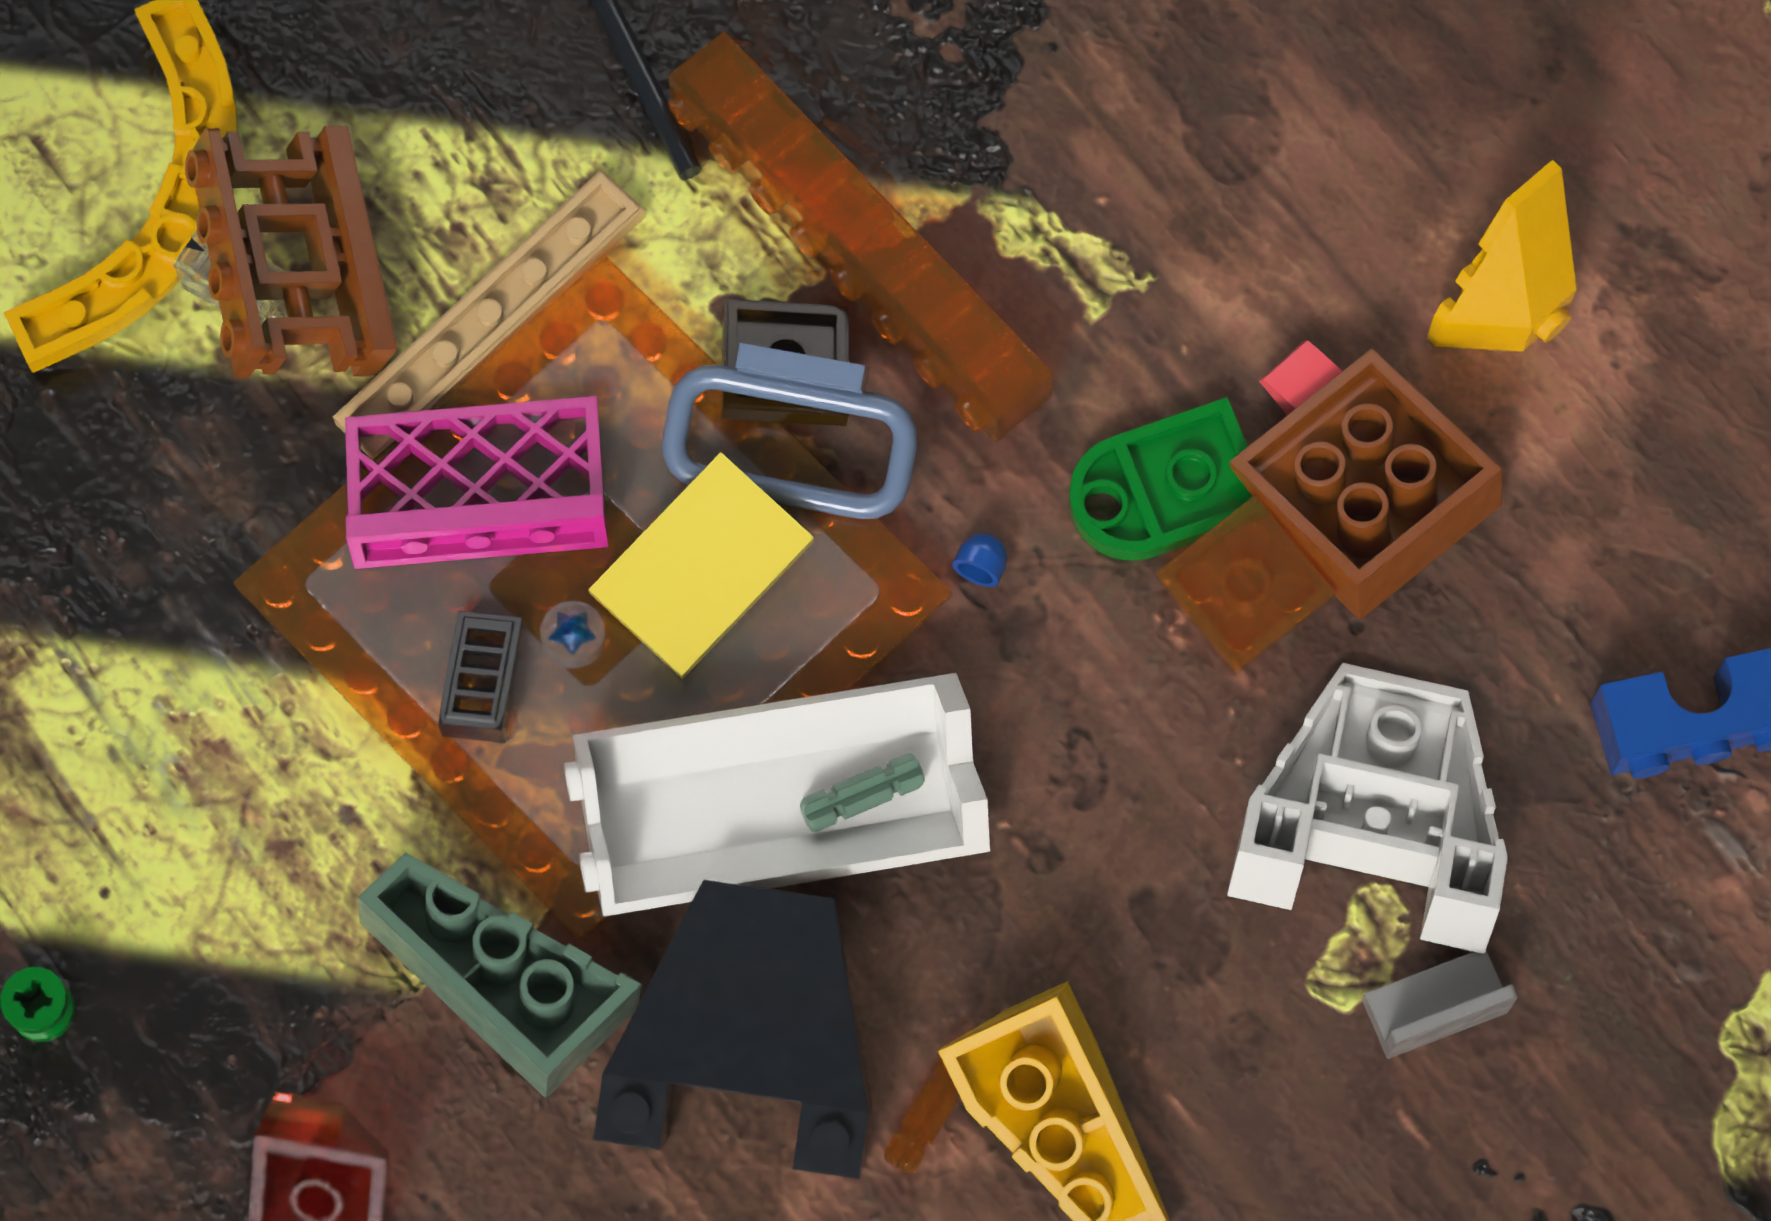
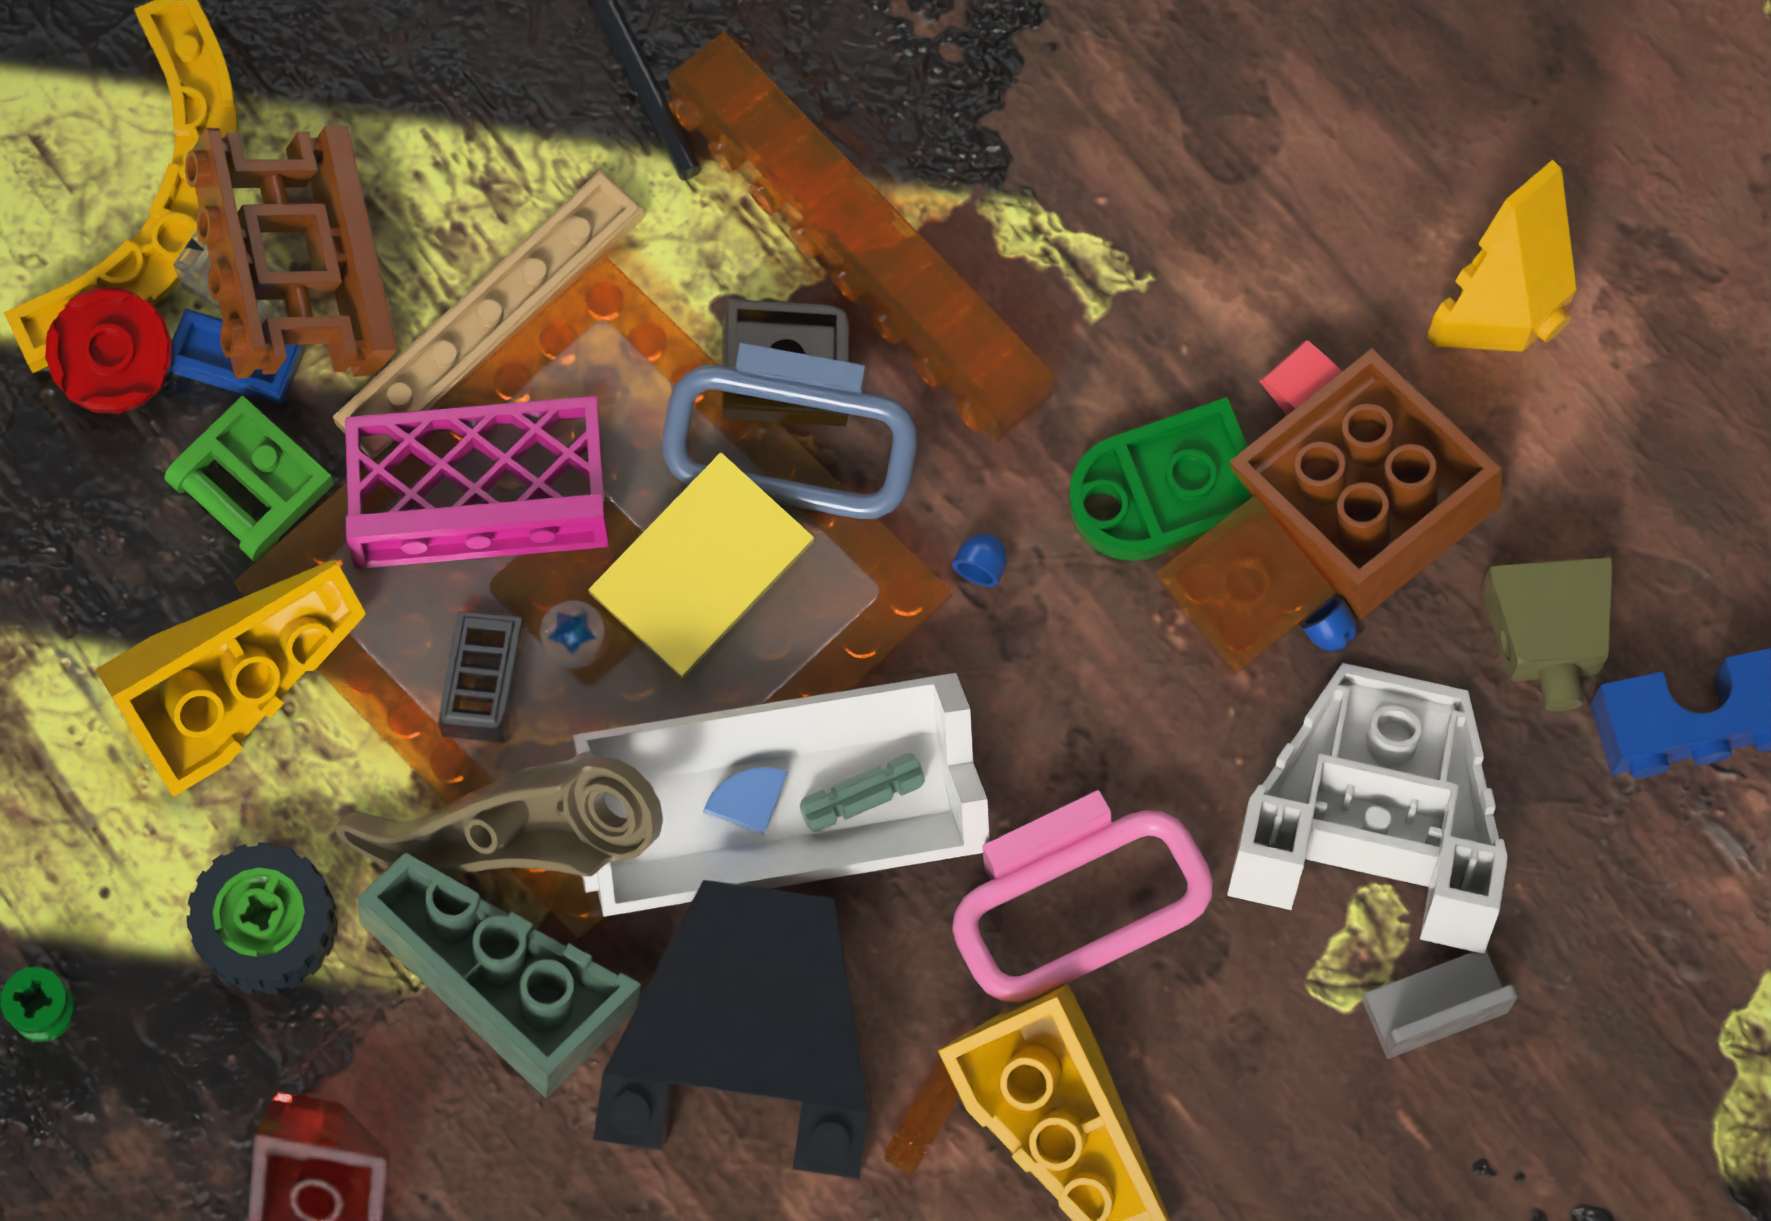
none -> red tile [45,287,173,414]
none -> yellow wedge [95,559,366,797]
none -> bright green plate [164,395,334,562]
none -> blue tile [170,308,305,406]
none -> black wheel [186,842,338,994]
none -> dark tan animal [335,752,663,877]
none -> medium blue tile [703,767,788,835]
none -> bright pink bar [952,790,1214,1003]
none -> blue hinge [1300,595,1357,652]
none -> olive torso [1481,557,1612,711]

